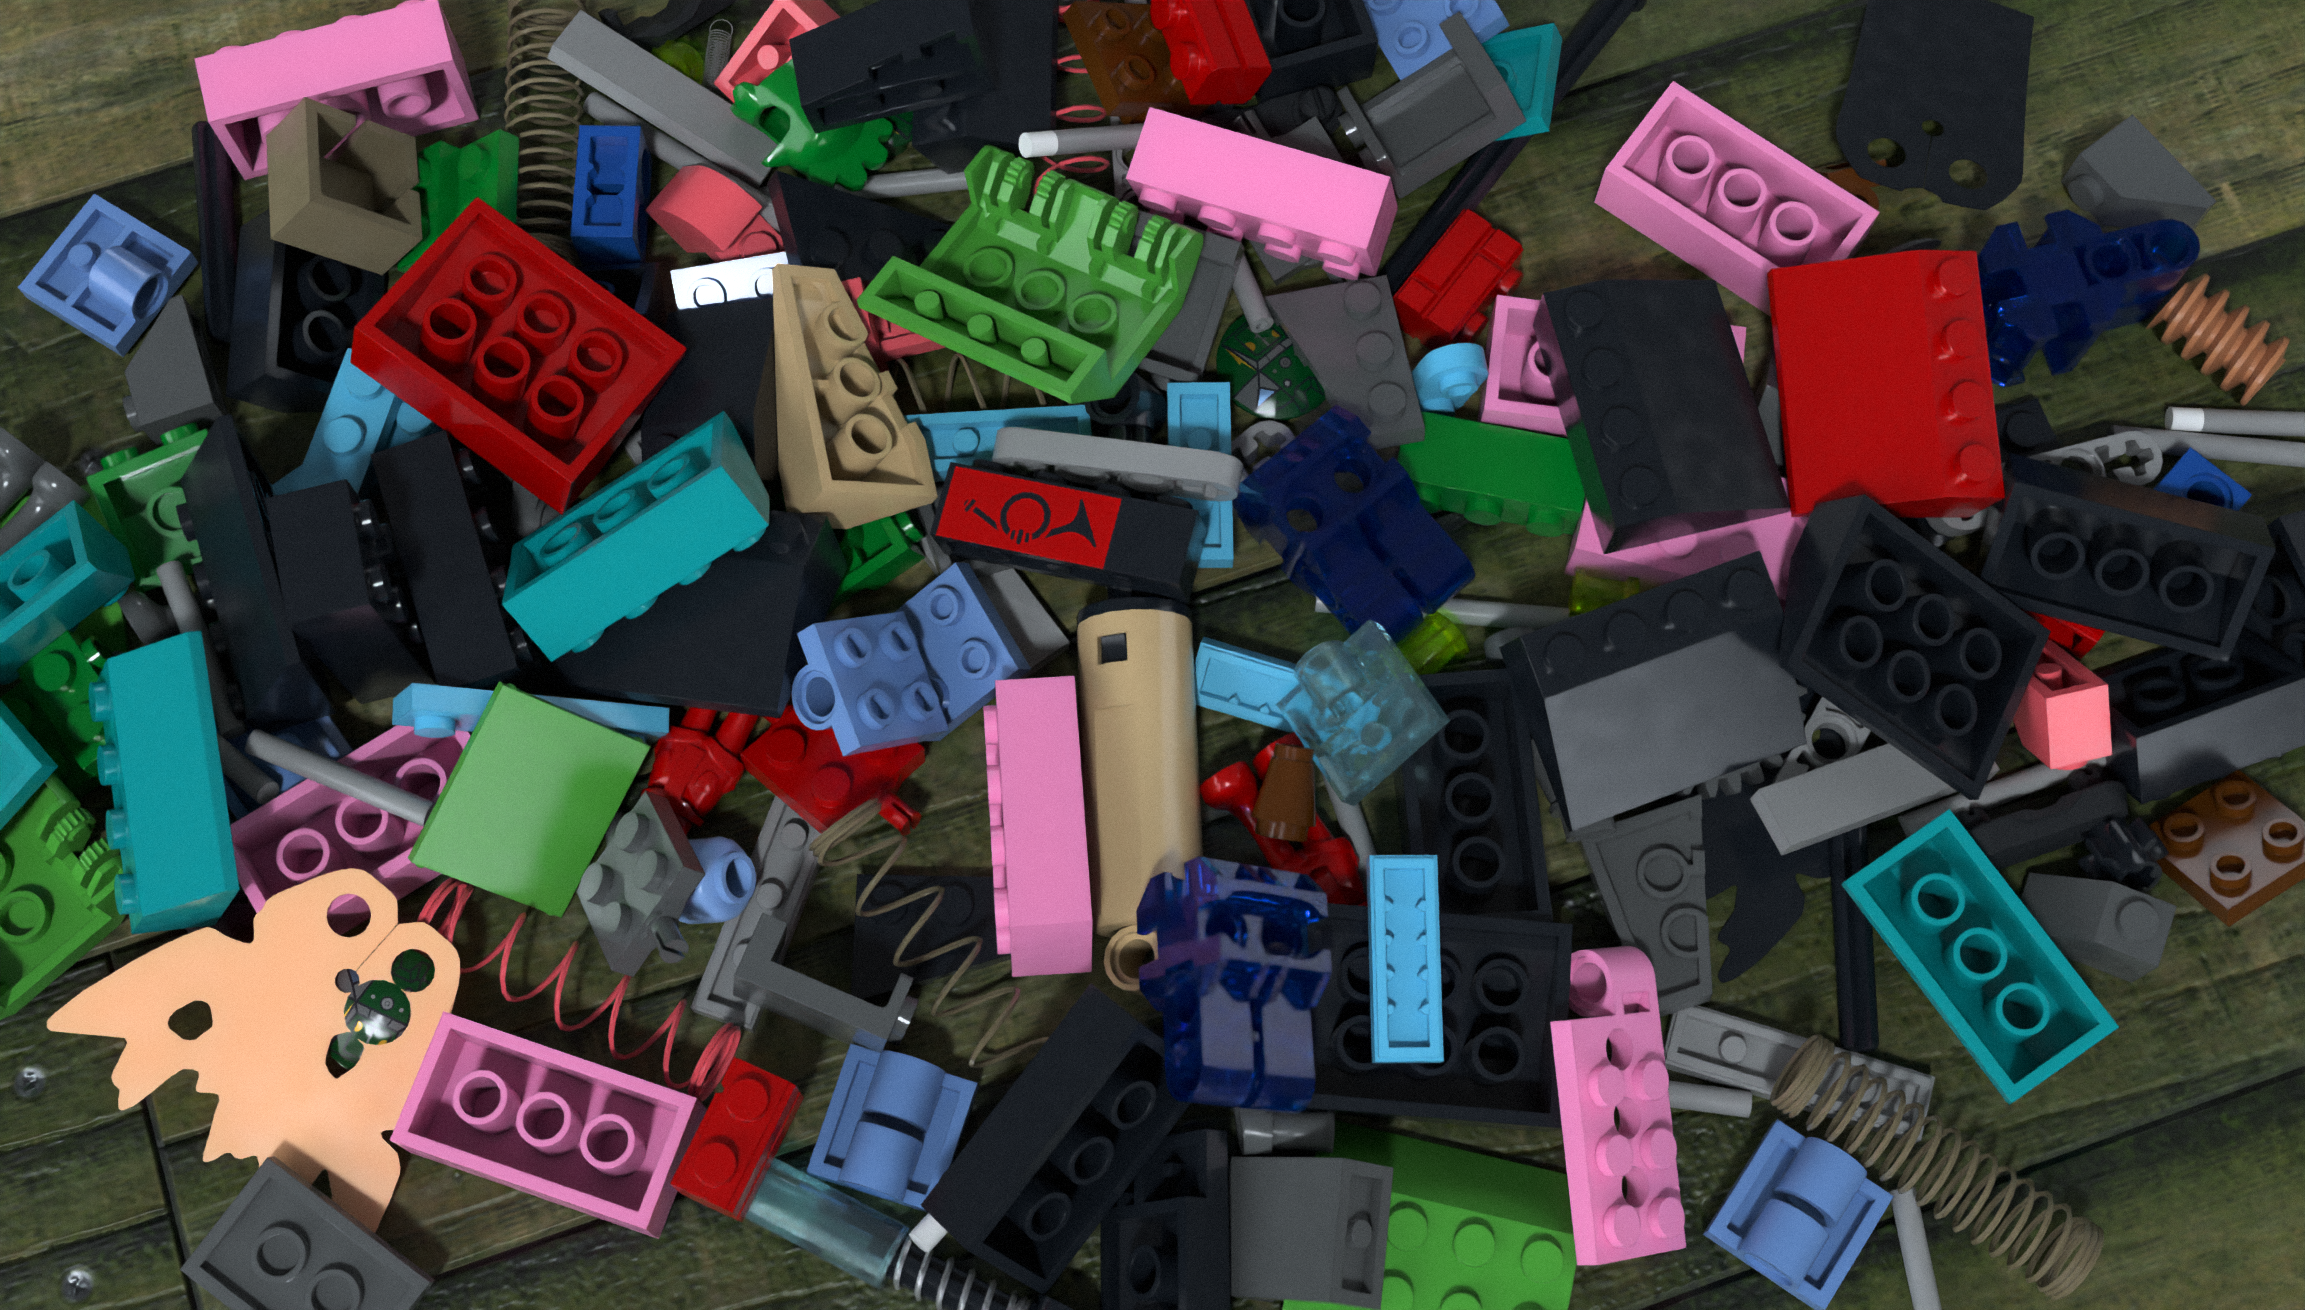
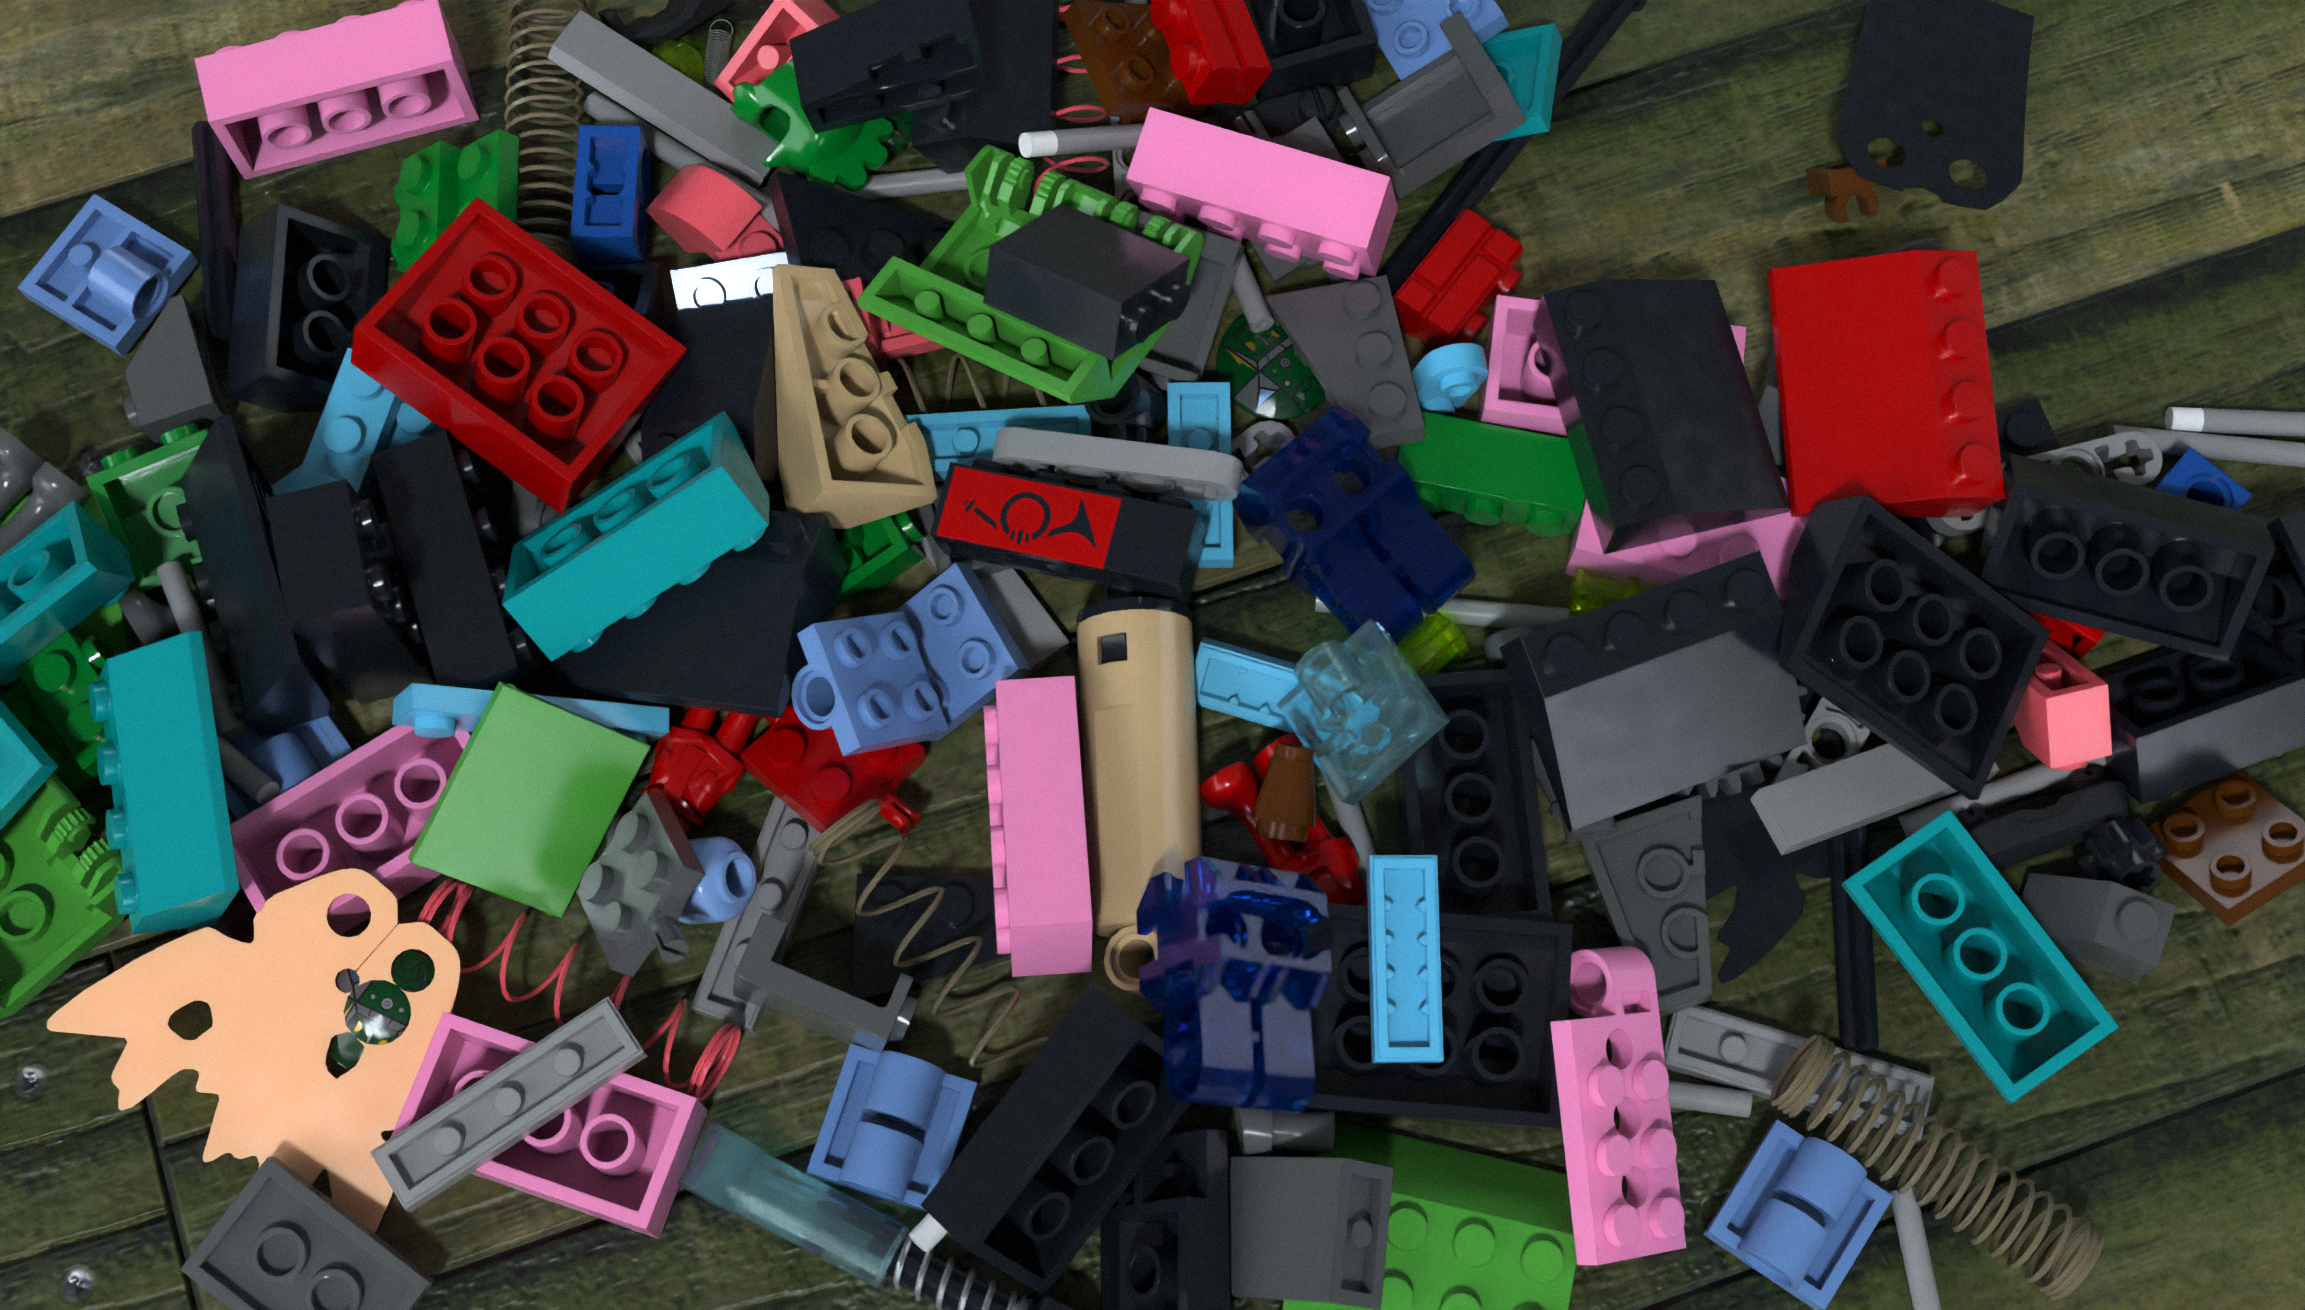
light grey bar [245,729,436,827] -> none
dark tan piece [266,97,423,275] -> none
red brick [670,1057,804,1222] -> none
bright pink brick [1594,81,1880,317] -> none
clear blue connector [1977,209,2200,388] -> none
dark grey slope [2061,114,2217,235] -> none
nougat piece [2146,273,2290,407] -> none
none -> light grey tile [370,996,648,1213]
none -> black brick [983,203,1190,361]

